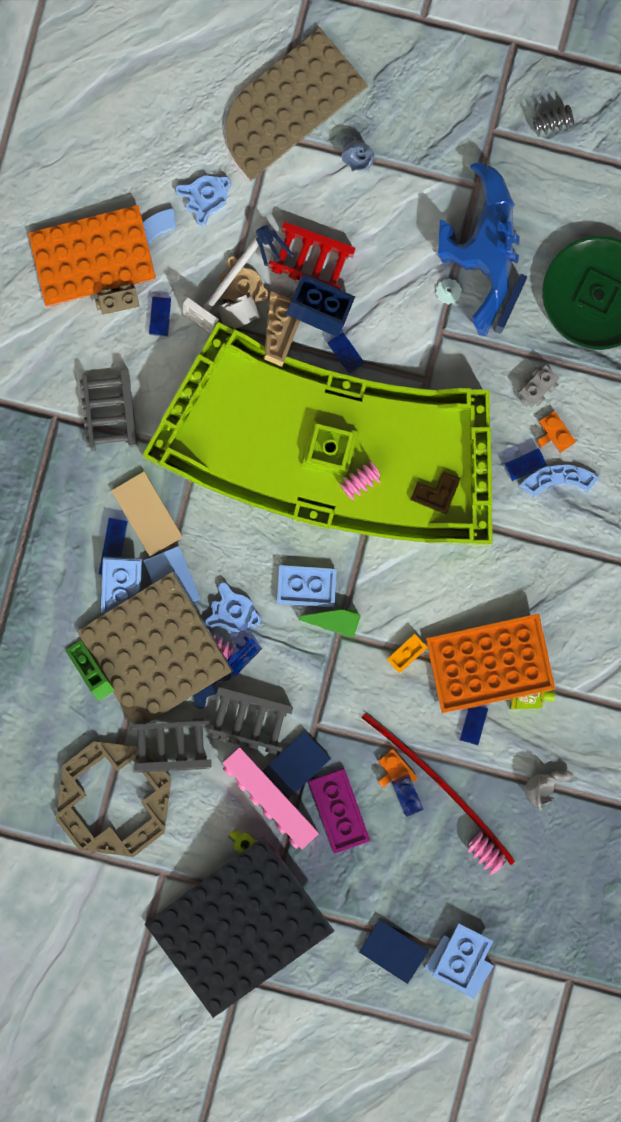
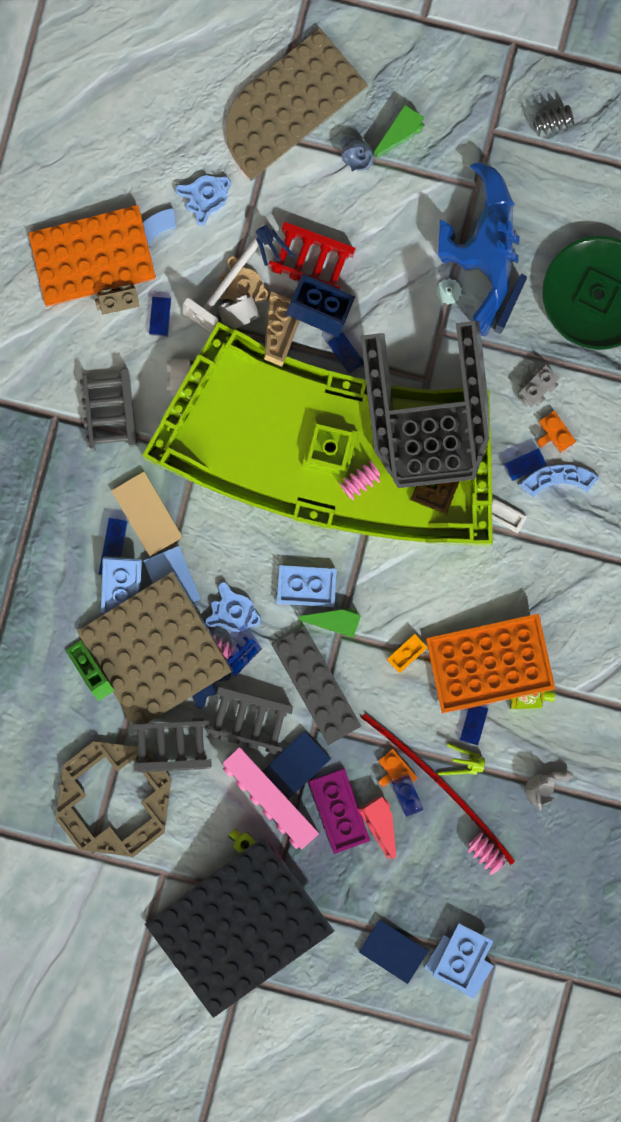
none -> white cylinder [167,359,194,396]
none -> dark grey plate [272,626,362,745]
none -> coral slope [358,797,396,859]
none -> dark grey wedge [361,321,489,488]
none -> bright green slope [374,105,425,158]
none -> lime plant [437,743,485,775]
none -> white tile [492,498,527,534]

